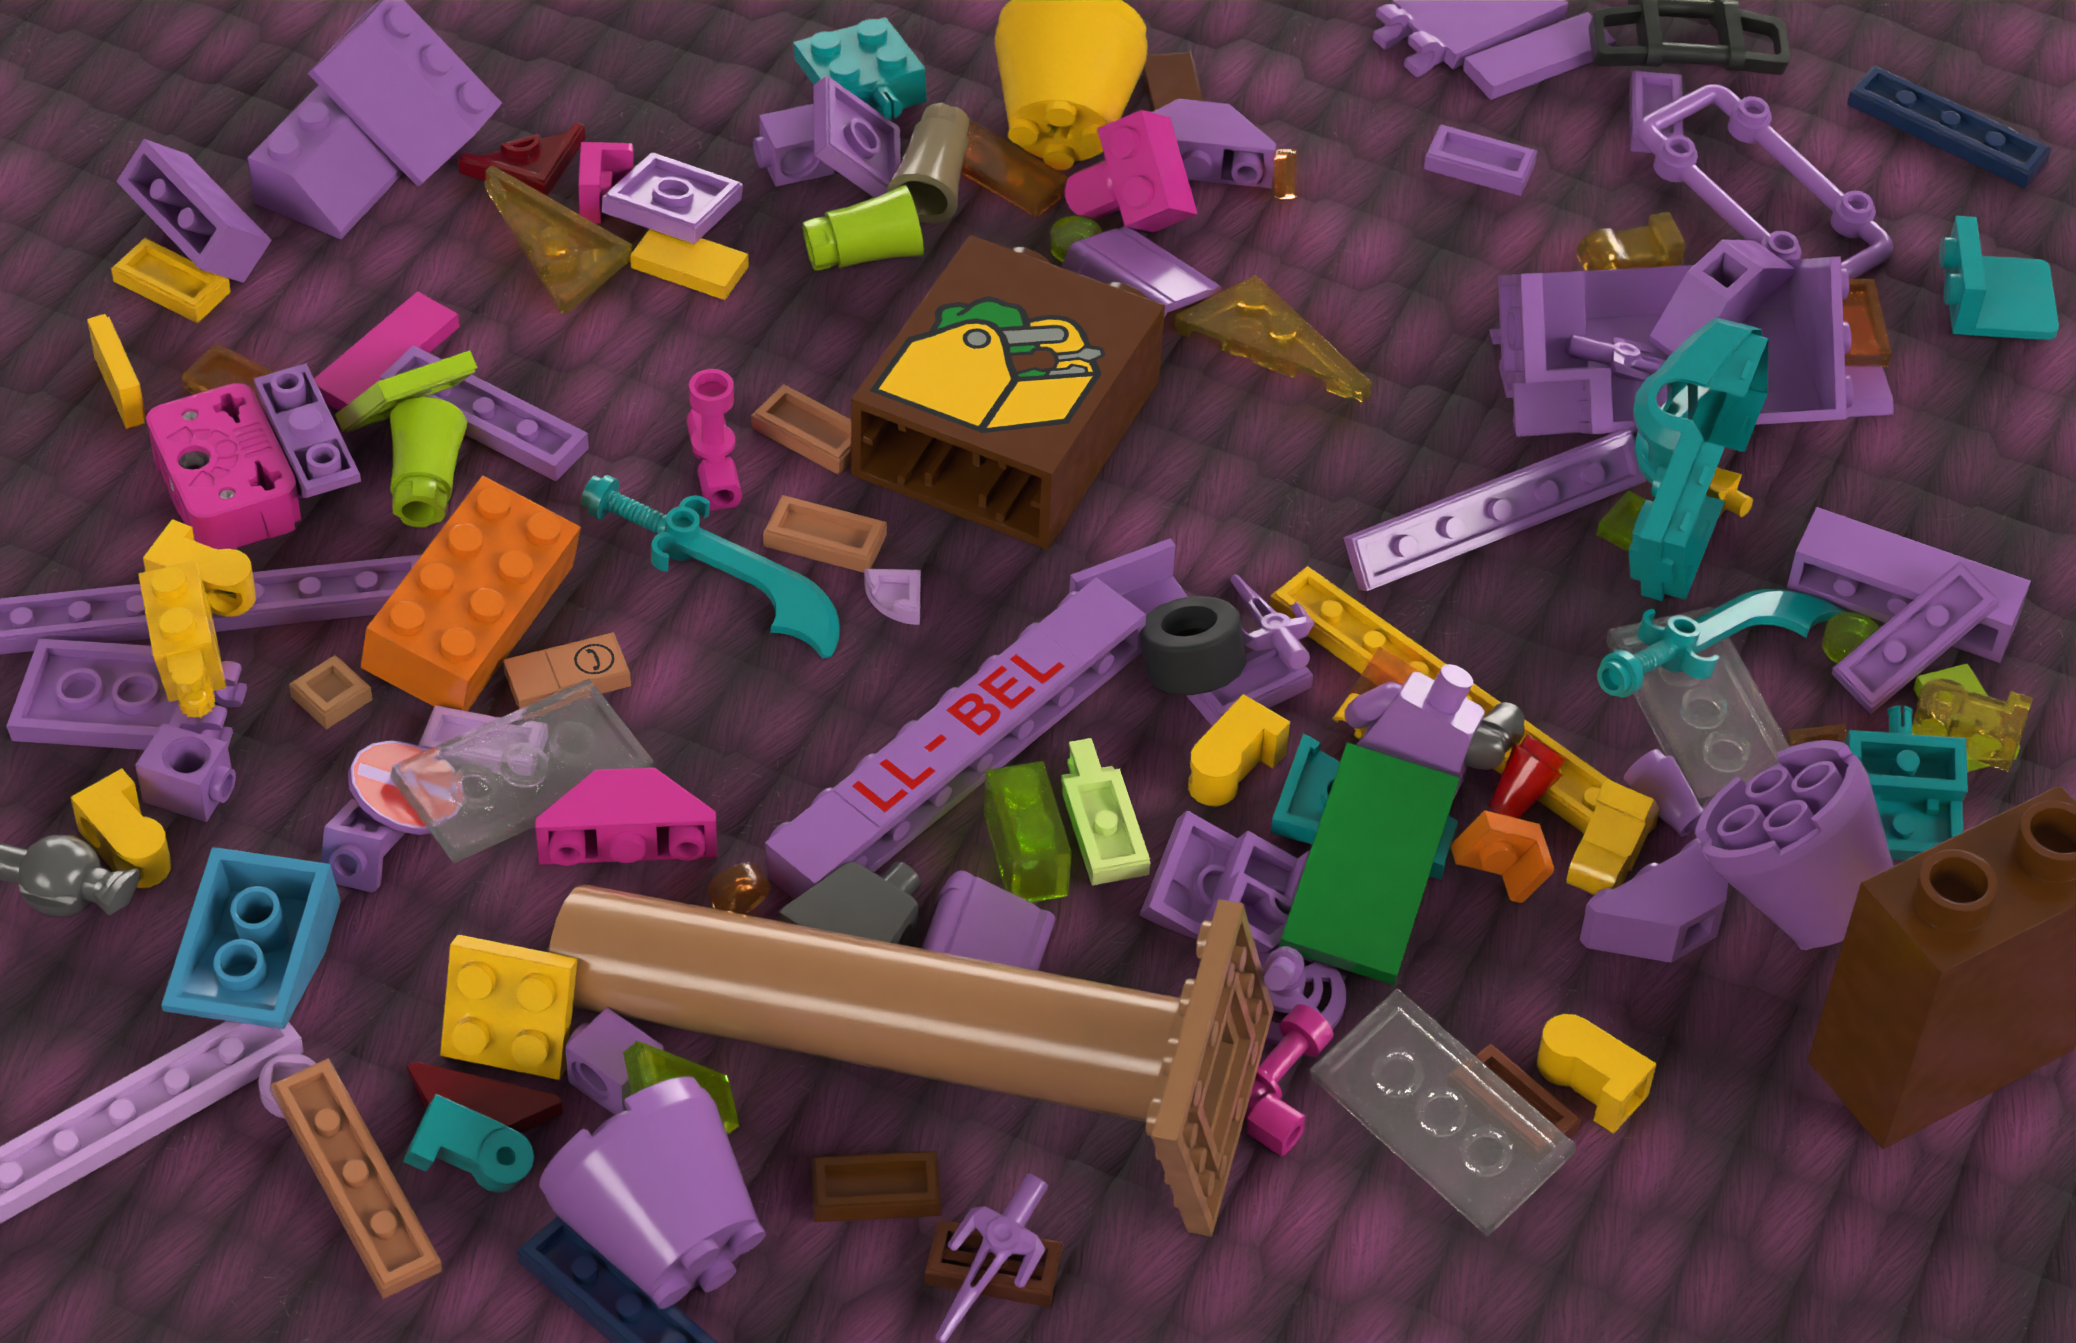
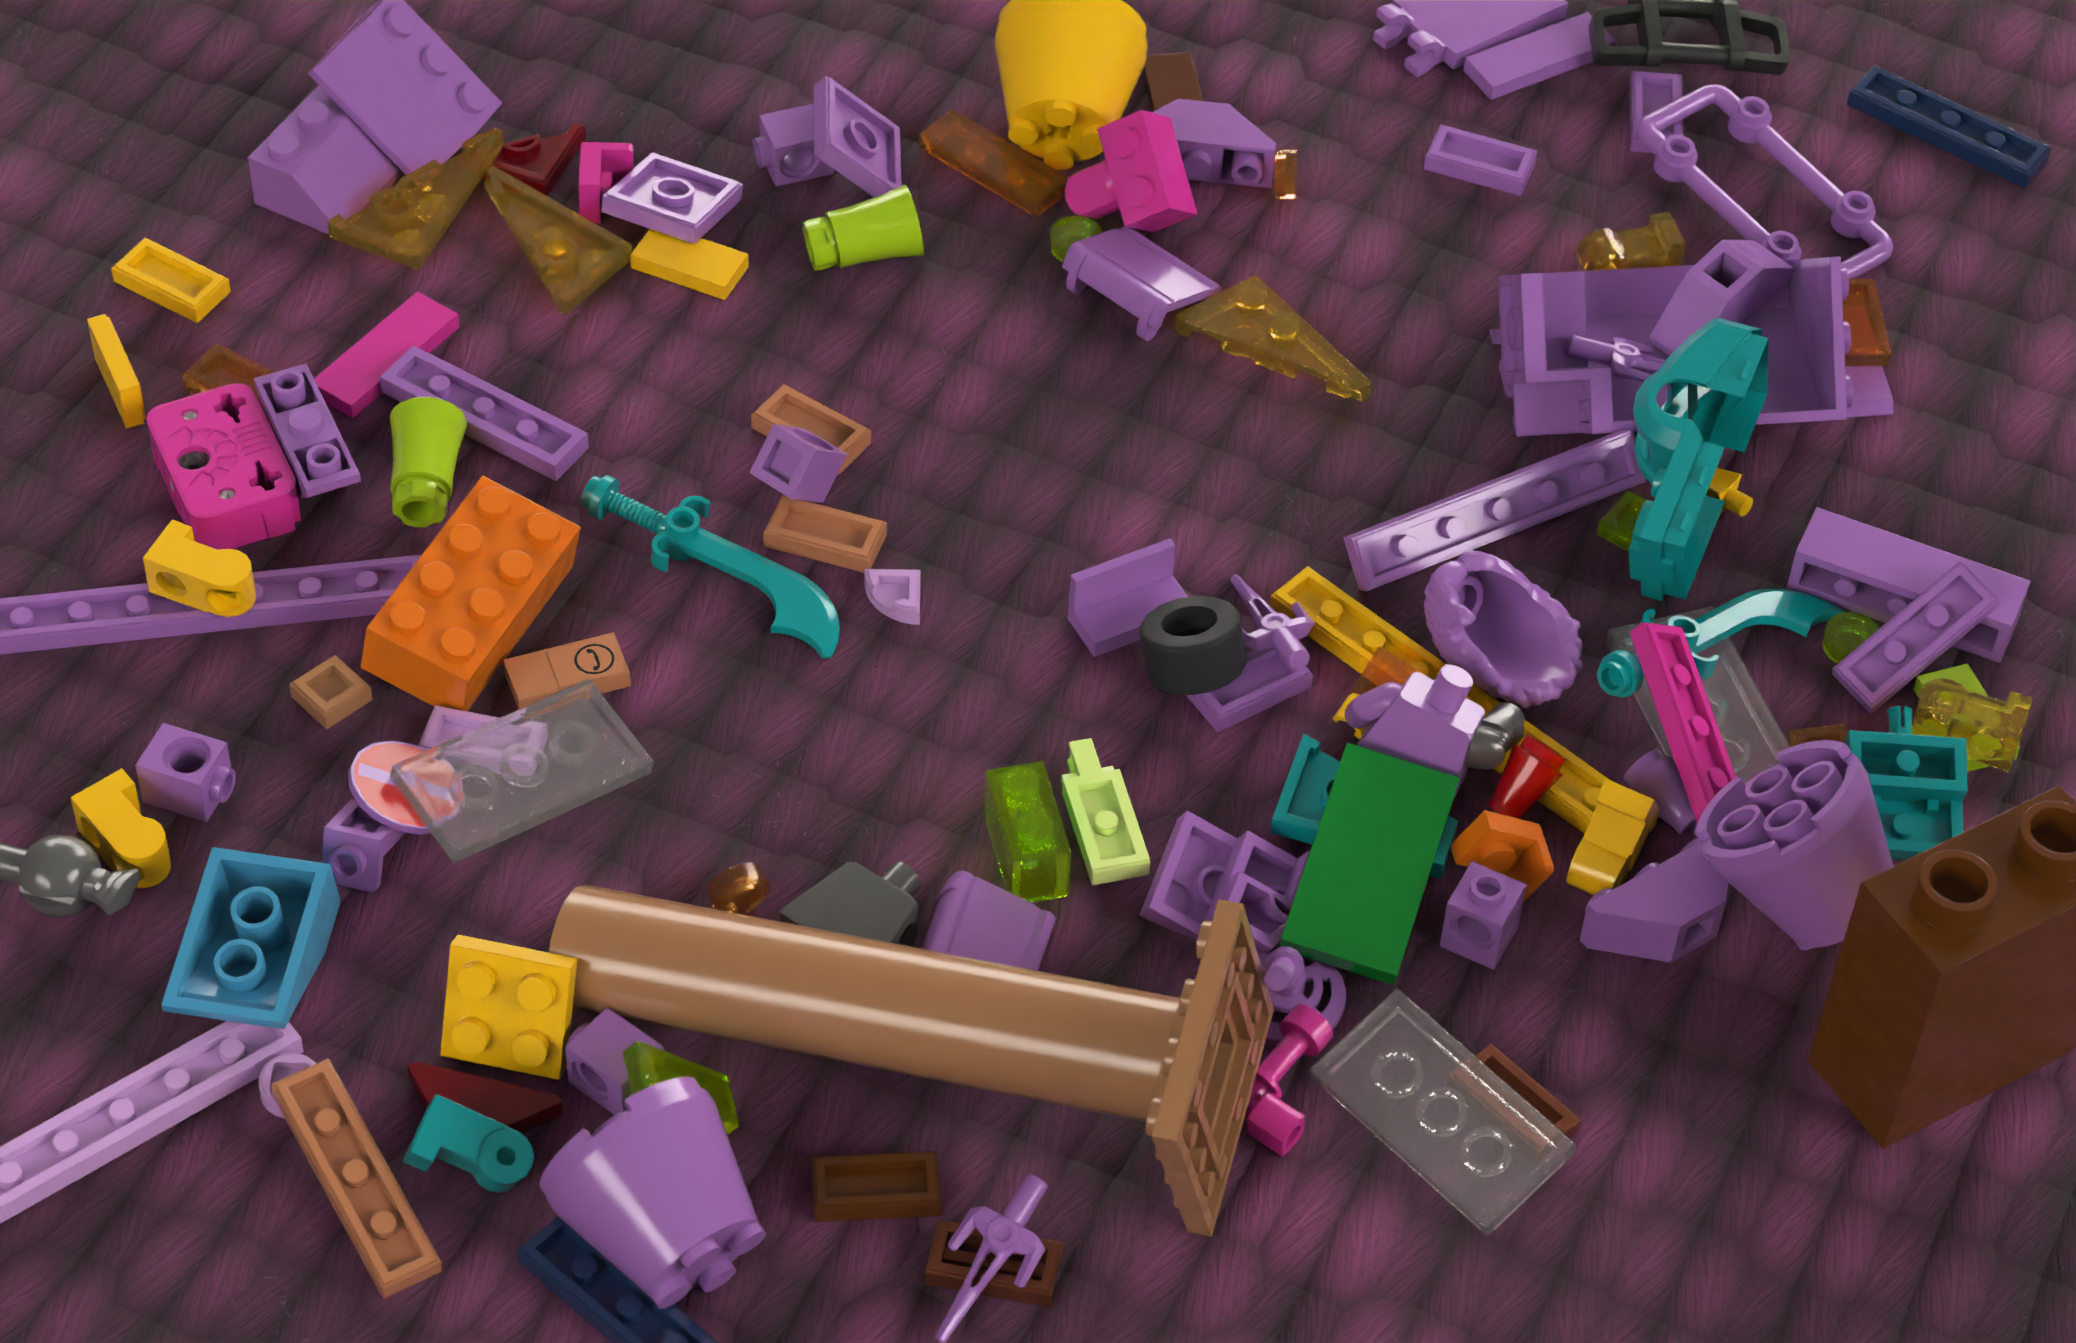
medium lavender tile [6,639,247,750] -> none
medium lavender brick [116,139,272,283] -> none
yellow hinge [138,560,227,718] -> none
lime tile [335,350,478,433] -> none
dark pink slope [536,767,718,866] -> none
dark pink bar [686,369,742,510] -> none
medium lavender brick [765,577,1146,900] -> none
teal plate [793,17,927,119] -> none
reddish brown brick [851,235,1165,550] -> none
dark tan plant [887,103,970,223] -> none
yellow leg [1188,694,1290,806] -> none
yellow leg [1537,1014,1656,1134] -> none
teal bracket [1939,216,2059,340] -> none
none -> clear yellow wing [327,128,505,270]
none -> medium lavender brick [749,424,847,503]
none -> medium lavender hair [1424,551,1583,708]
none -> medium lavender brick [1440,861,1527,970]
none -> dark pink tile [1629,622,1736,823]

